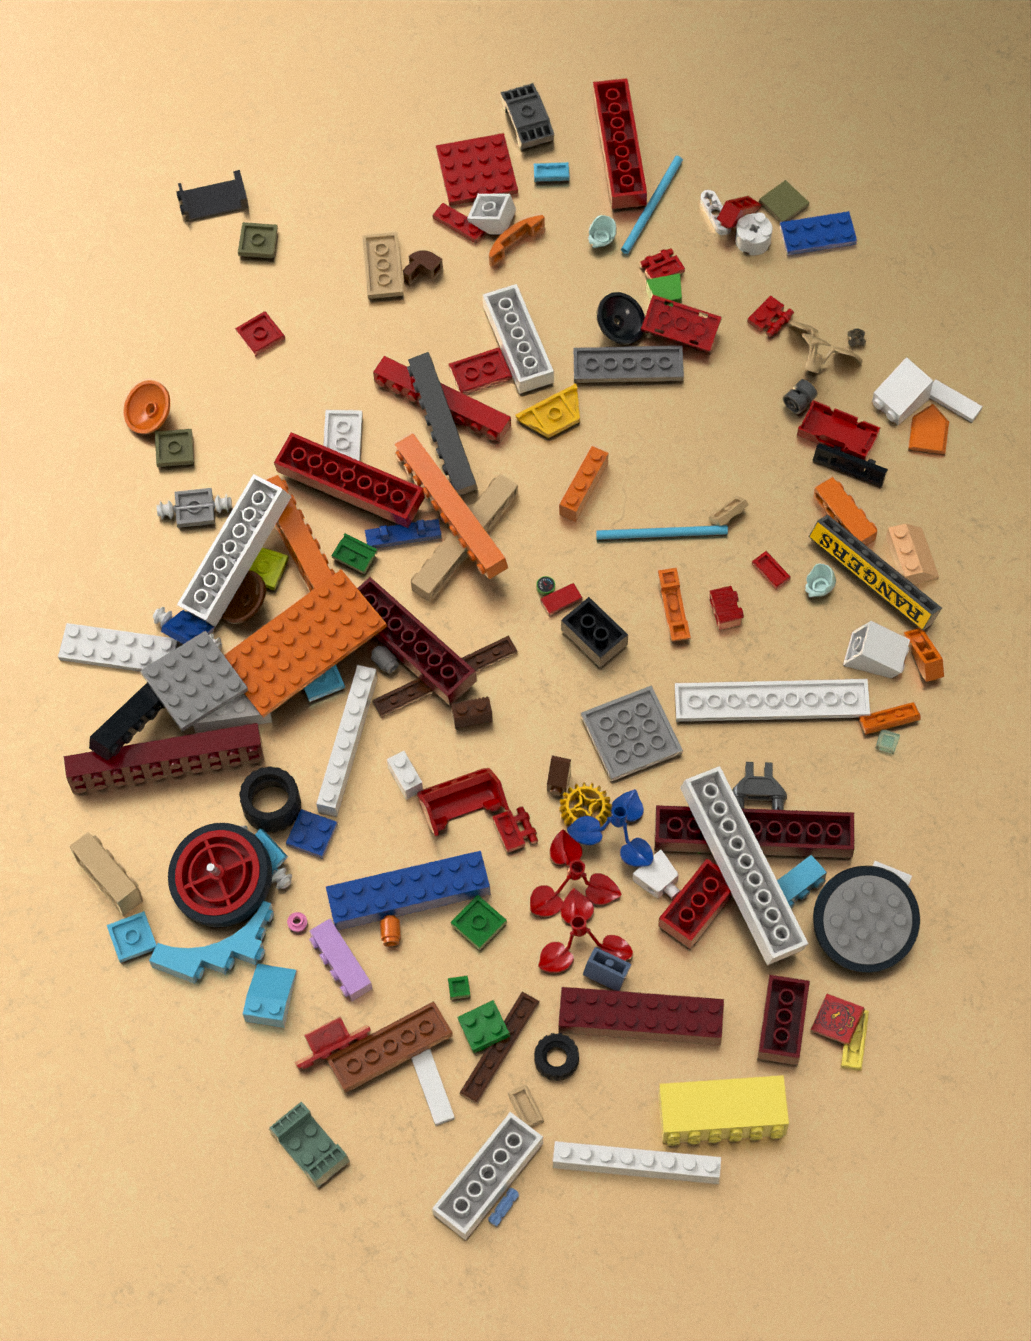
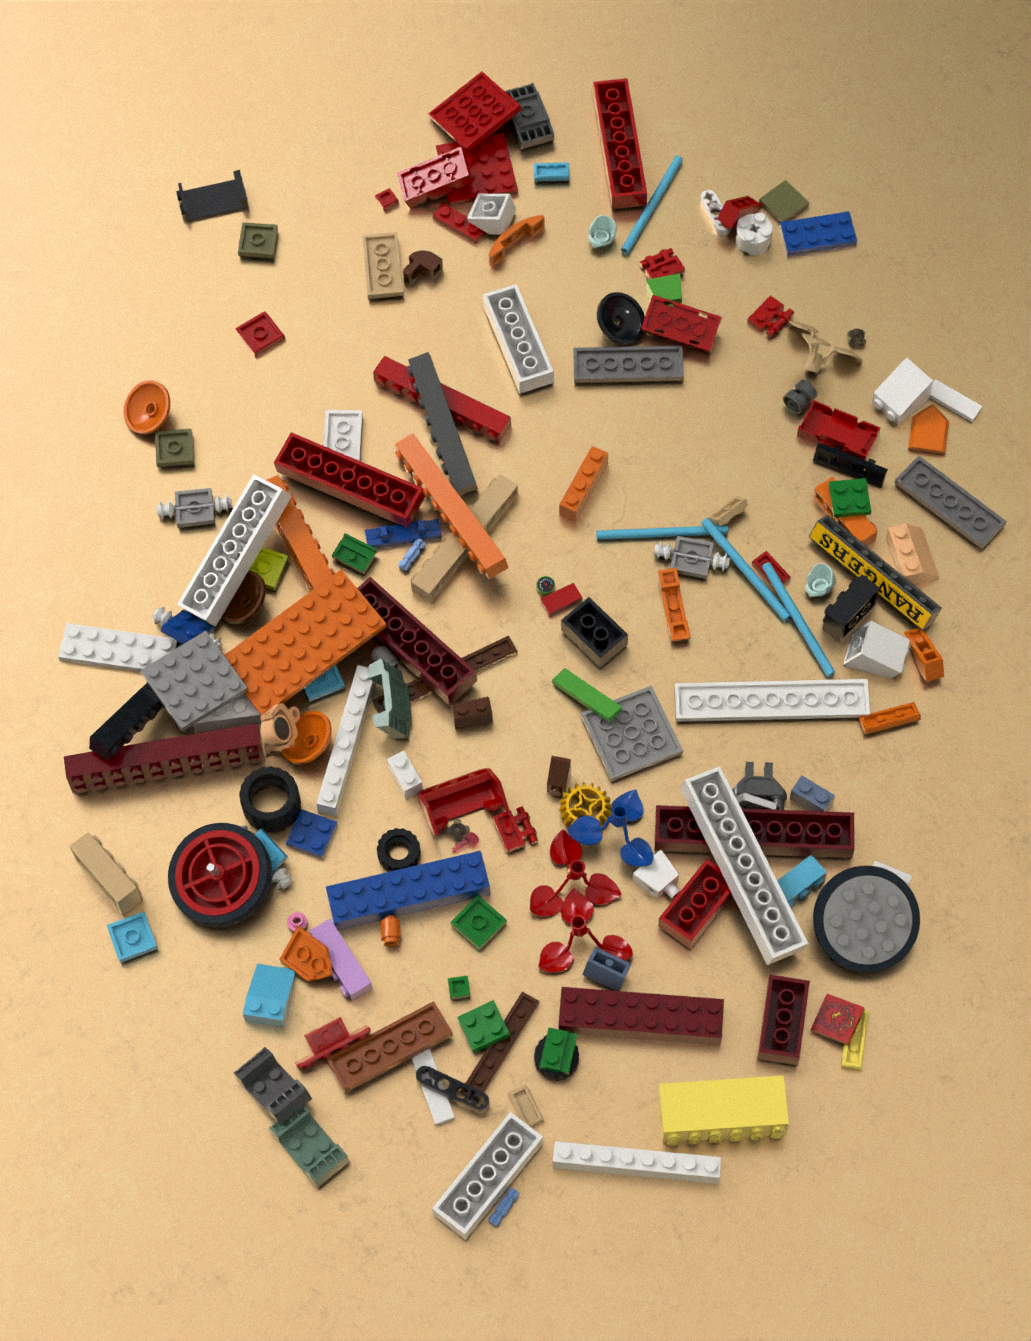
medium azure arch [149,901,274,984] -> none
red tile [448,347,512,395] -> none
yellow wing [515,384,580,438] -> none
red brick [709,586,744,631] -> none
clear light blue tile [875,729,900,754] -> none
none -> dark grey plate [234,1047,312,1125]
none -> light nougat piece [260,703,300,754]
none -> orange tile [279,926,333,982]
none -> orange dish [282,711,332,764]
none -> sand green plate [368,658,412,739]
none -> red tile [375,188,399,211]
none -> black tyre [377,828,421,872]
none -> piece [397,147,474,208]
none -> light blue axle [398,538,426,571]
none -> black beam [416,1066,490,1112]
none -> red plate [428,71,522,152]
none -> clear smoke plate [446,819,470,842]
none -> clear pink hand [452,832,479,852]
none -> green plate [540,1027,577,1074]
none -> bright green tile [552,668,622,723]
none -> light grey plate [654,536,730,579]
none -> medium azure piece [701,518,791,621]
none -> white tile [736,793,776,810]
none -> medium azure piece [762,562,836,677]
none -> sand blue brick [790,775,835,812]
none -> black brick [822,575,880,643]
none -> green plate [828,478,871,518]
none -> flat silver plate [895,456,1007,549]

